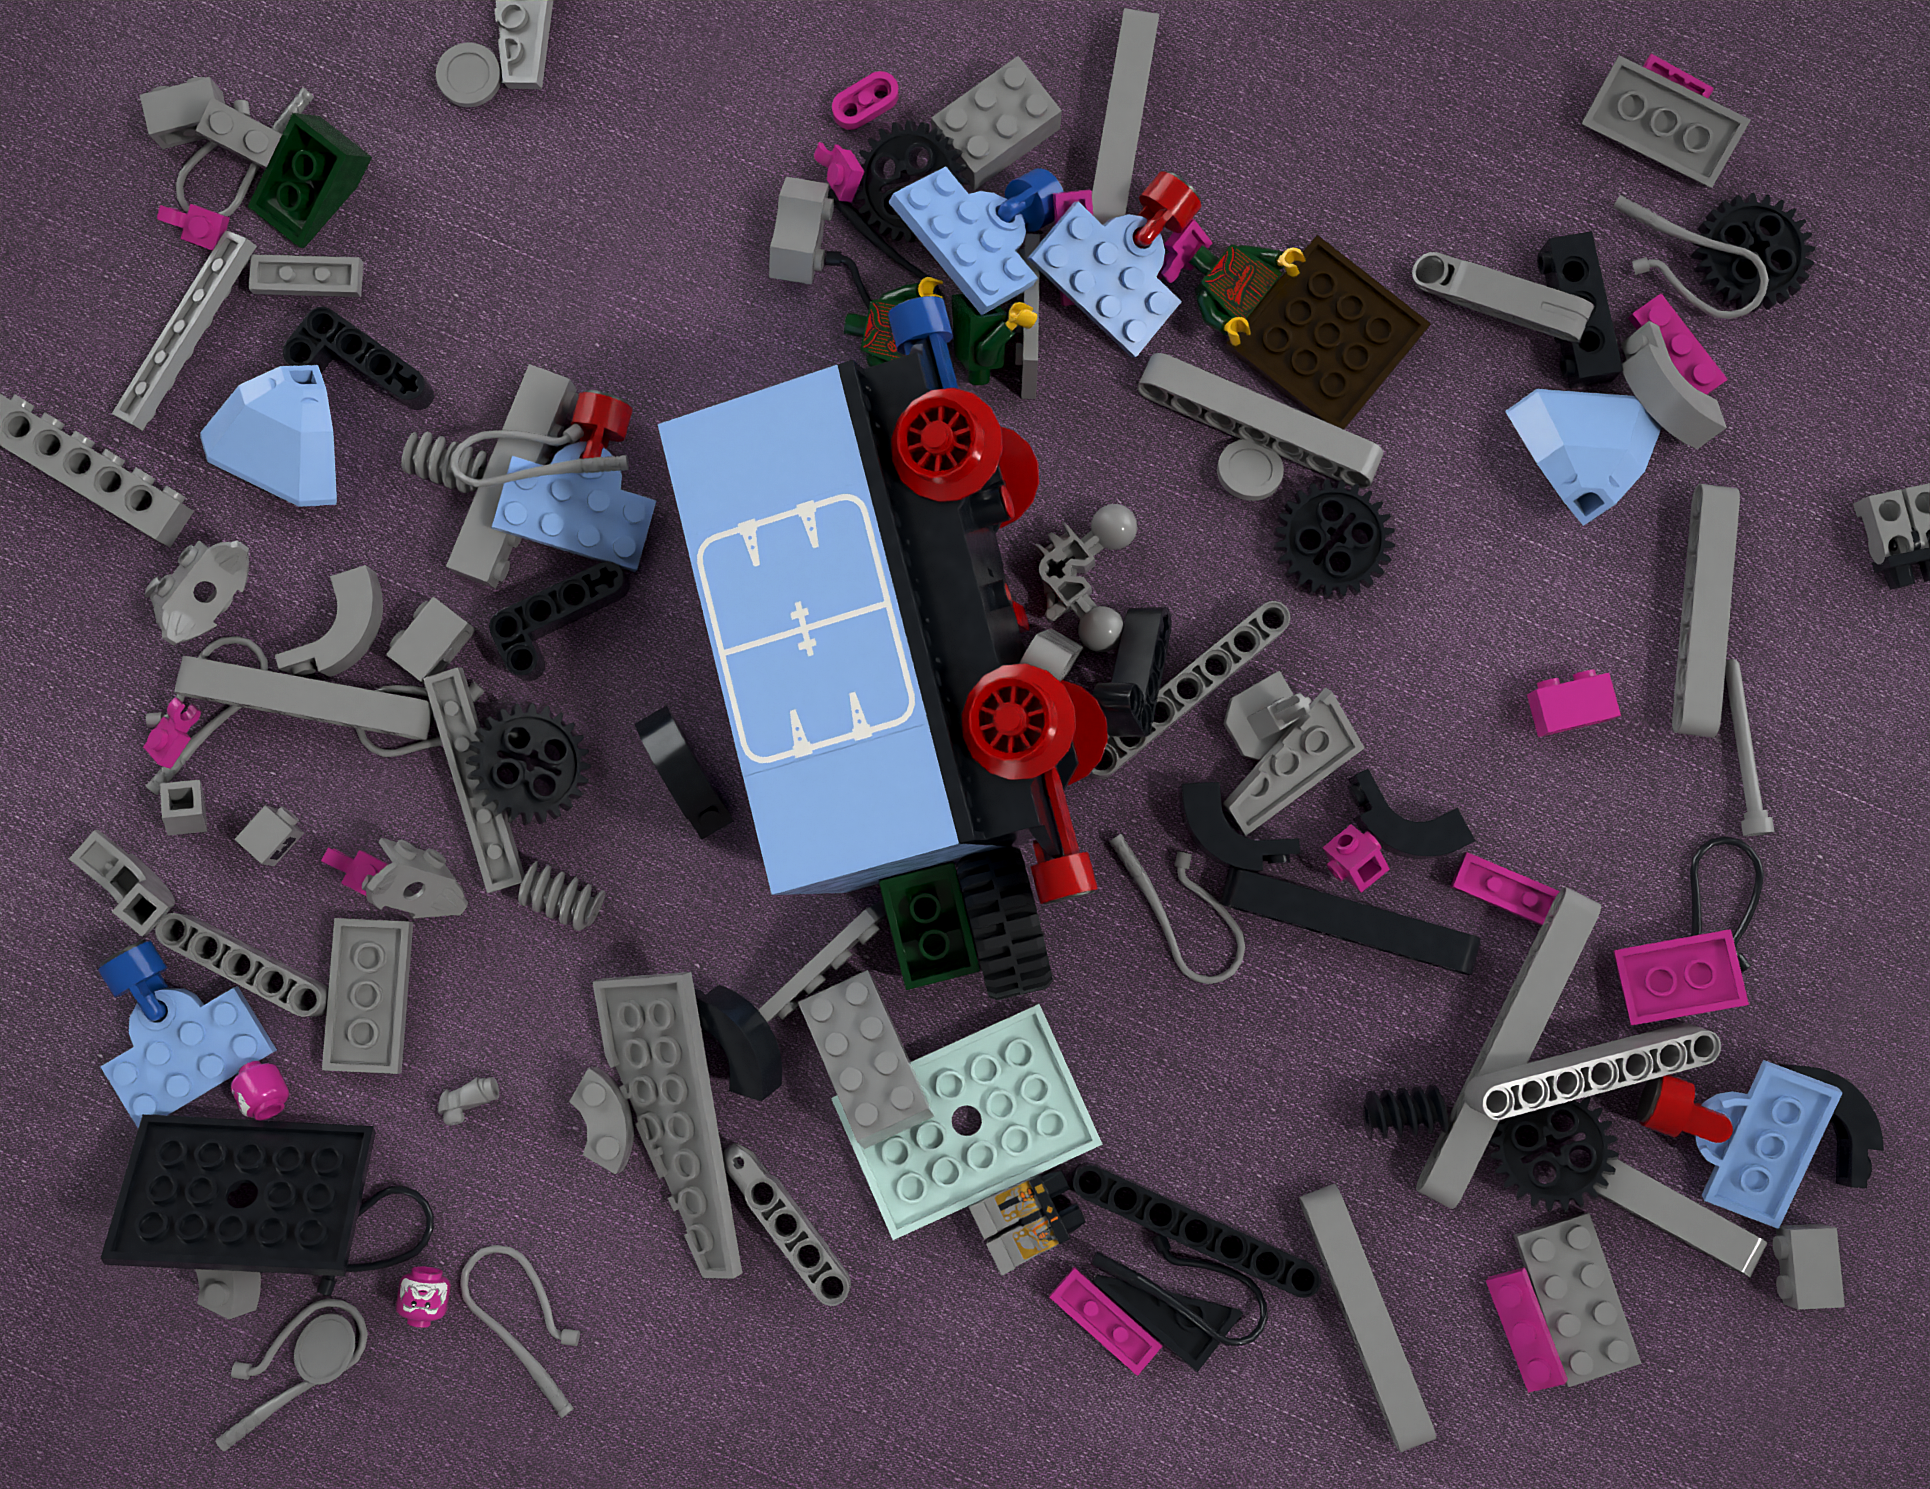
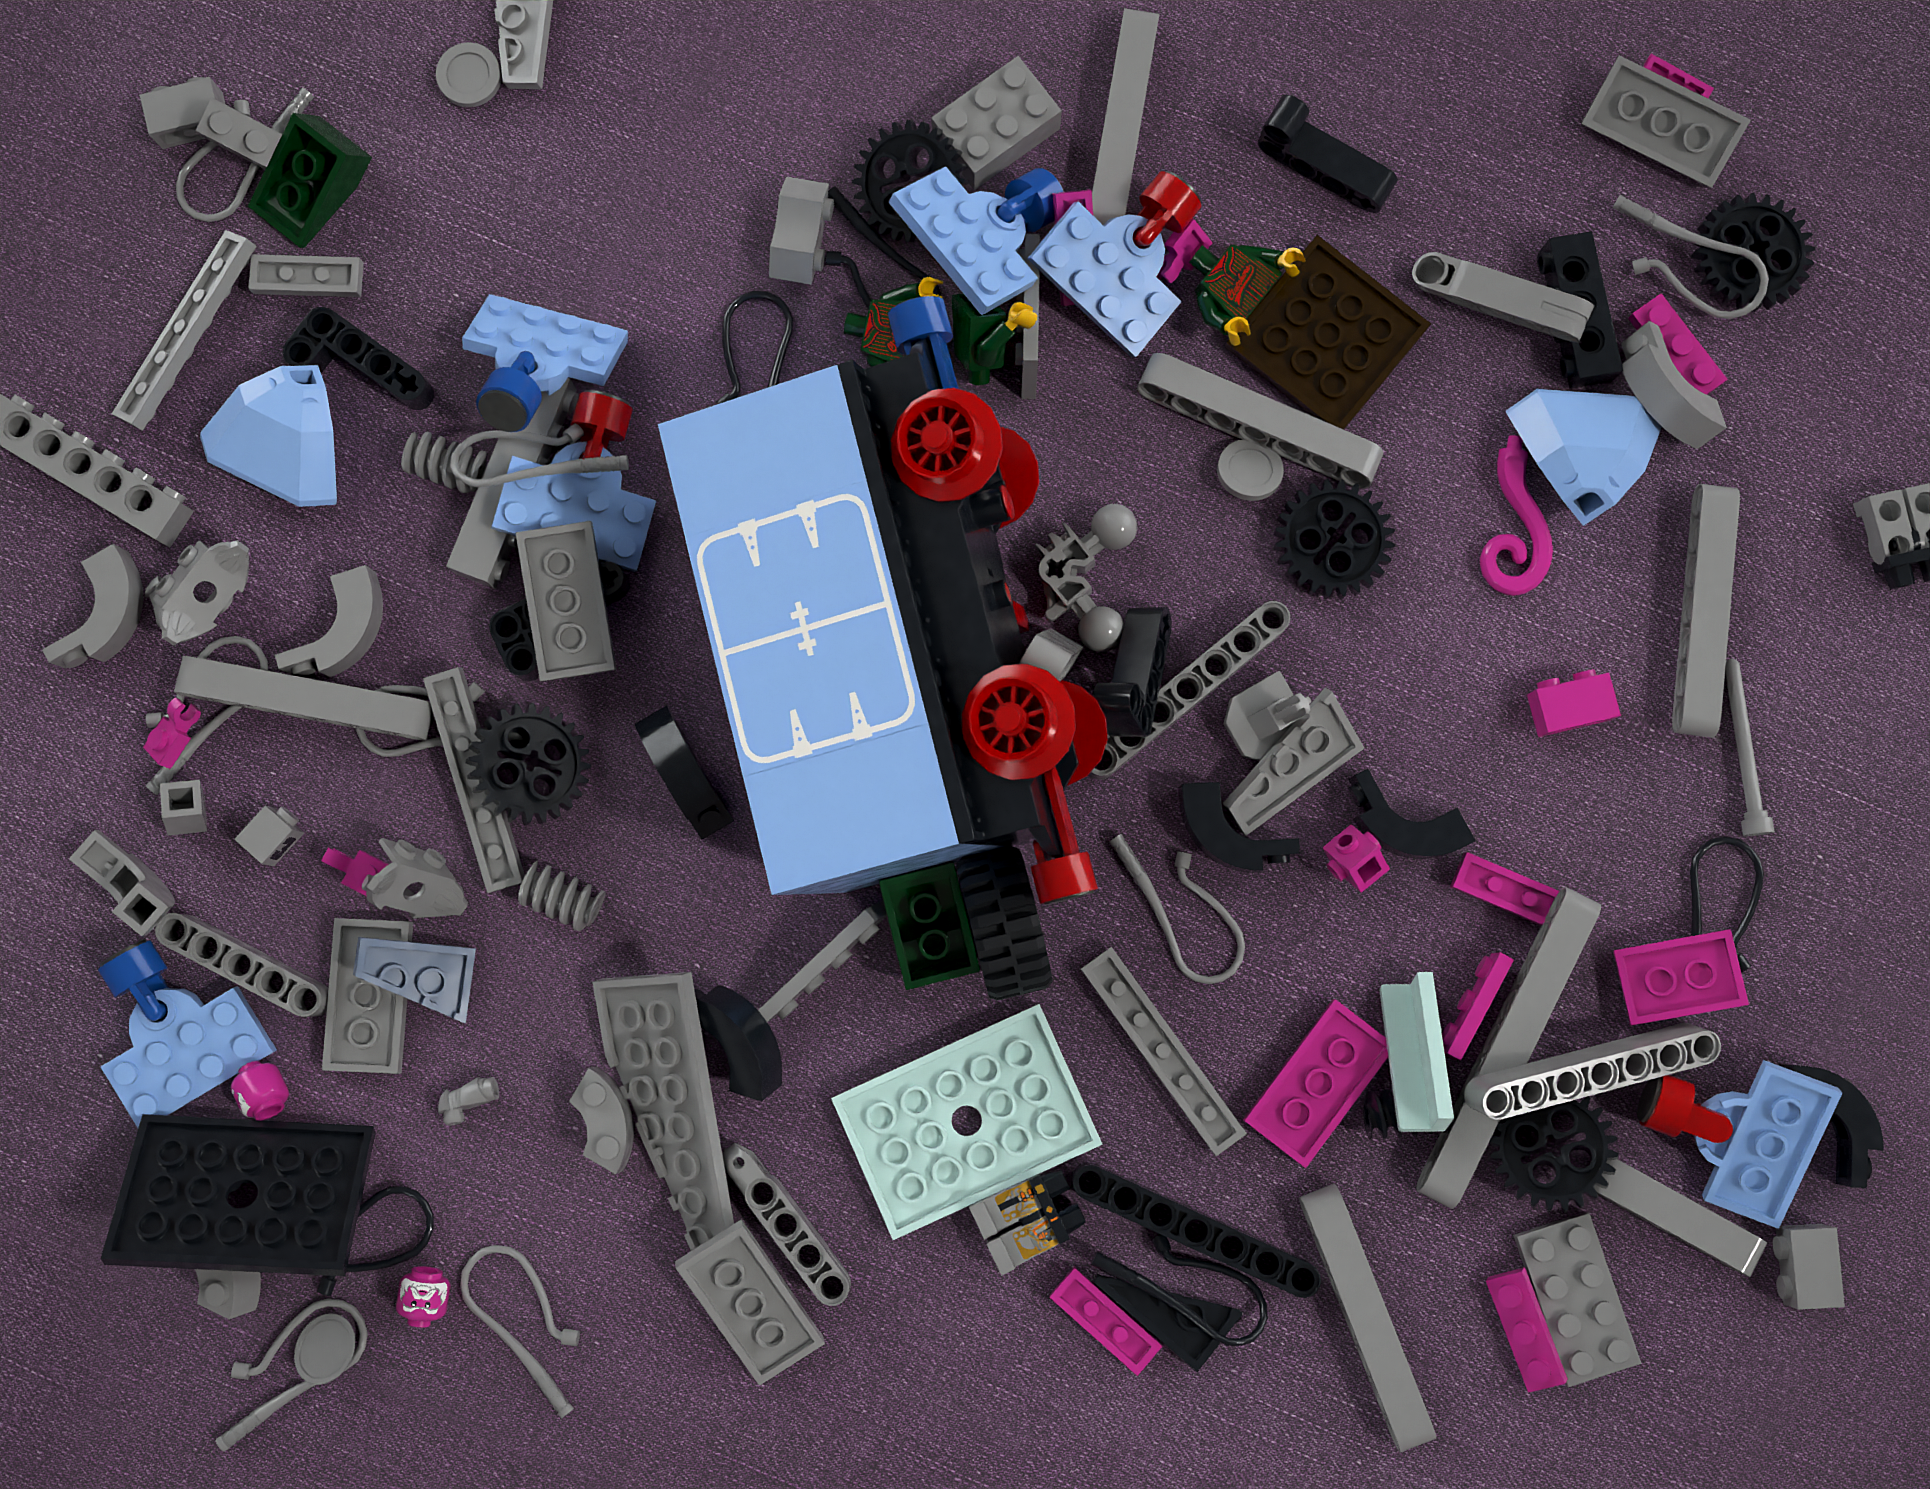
dark pink plate [157,204,230,251] -> none
light grey brick [386,596,477,683] -> none
light grey brick [798,970,934,1149] -> none
dark pink plate [814,142,864,202] -> none
dark pink plate [832,71,899,130] -> none
black beam [1219,867,1481,976] -> none
none -> light grey arch [42,544,143,668]
none -> sand blue wing [353,937,476,1024]
none -> light blue plate [462,294,628,432]
none -> light grey plate [516,521,617,682]
none -> light grey plate [675,1219,825,1386]
none -> black piece [716,290,793,404]
none -> light grey plate [1080,947,1247,1156]
none -> dark pink plate [1243,999,1388,1168]
none -> black beam [1258,94,1398,213]
none -> light aqua panel [1379,972,1454,1132]
none -> dark pink plate [1442,952,1514,1061]
none -> dark pink plant [1480,435,1553,596]

